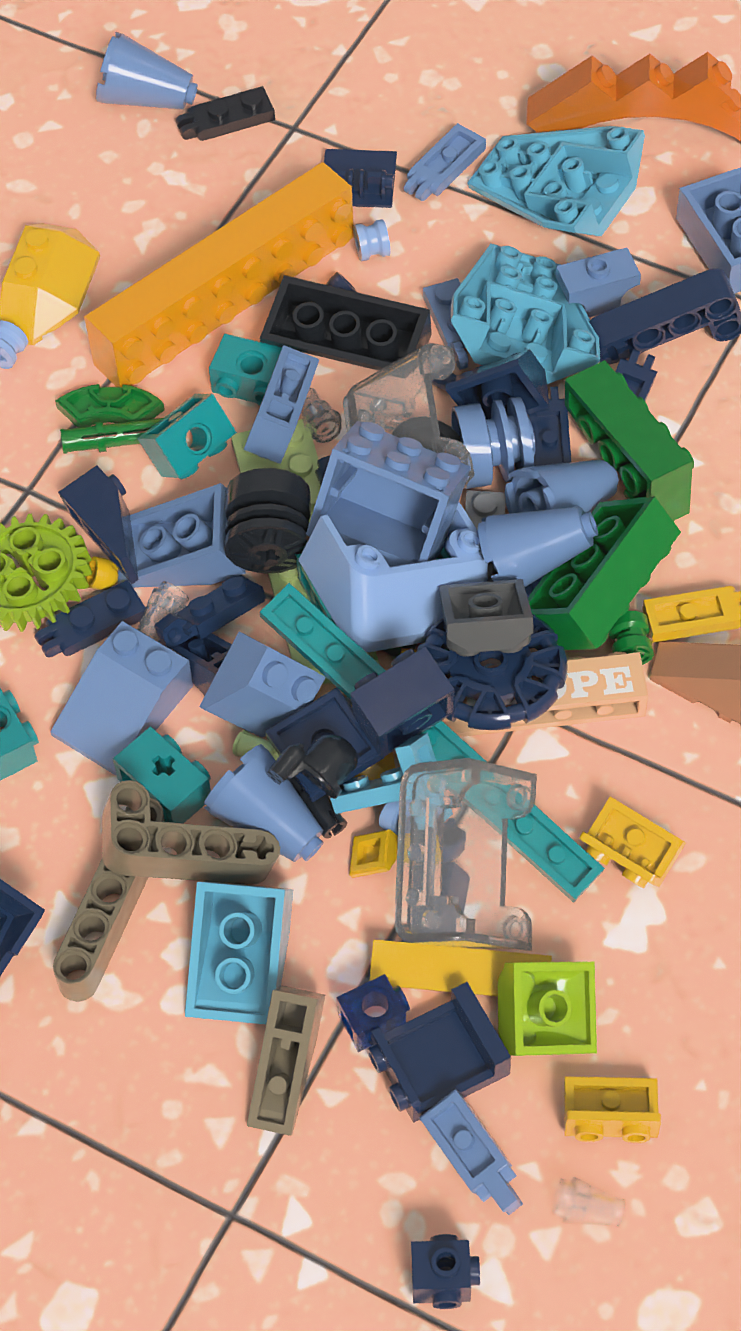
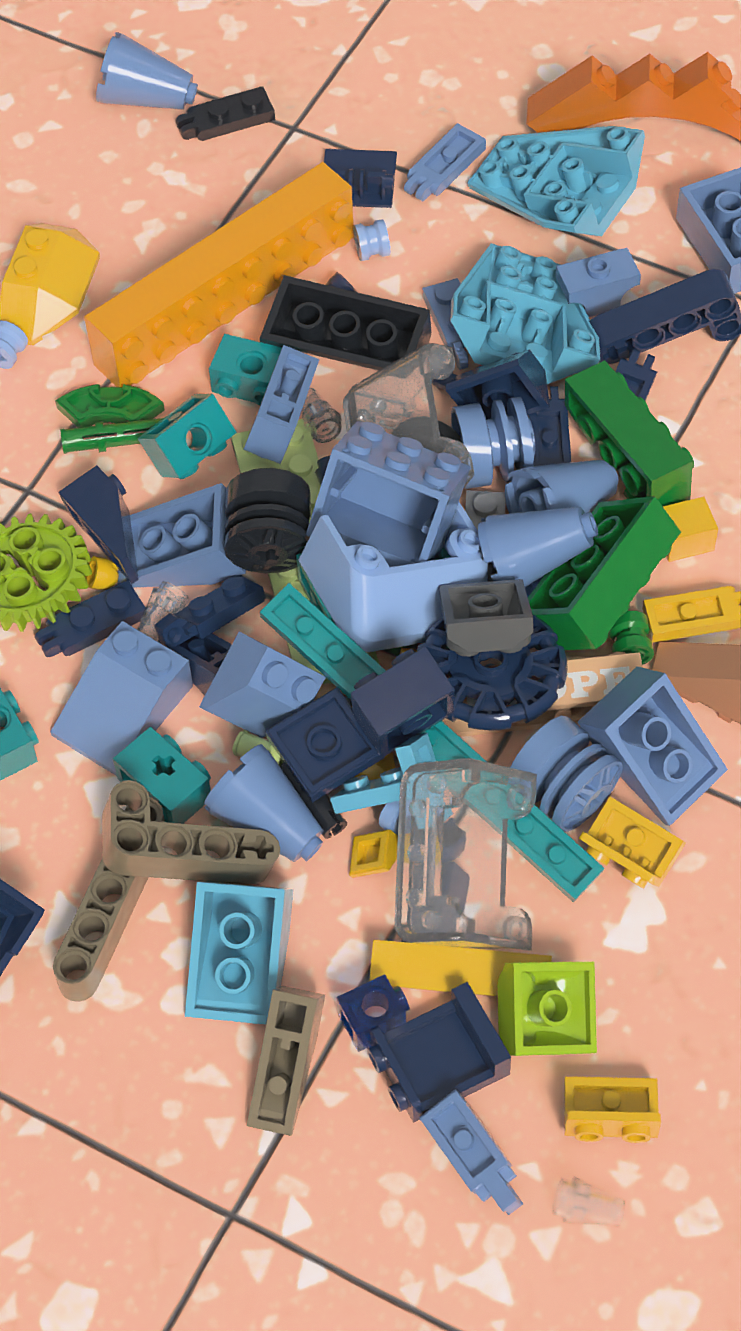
black piece [266,734,358,799] -> none
dark blue brick [411,1234,480,1309] -> none
none -> medium blue wheel [507,715,623,832]
none -> medium blue slope [578,667,728,826]
none -> yellow brick [663,496,718,562]

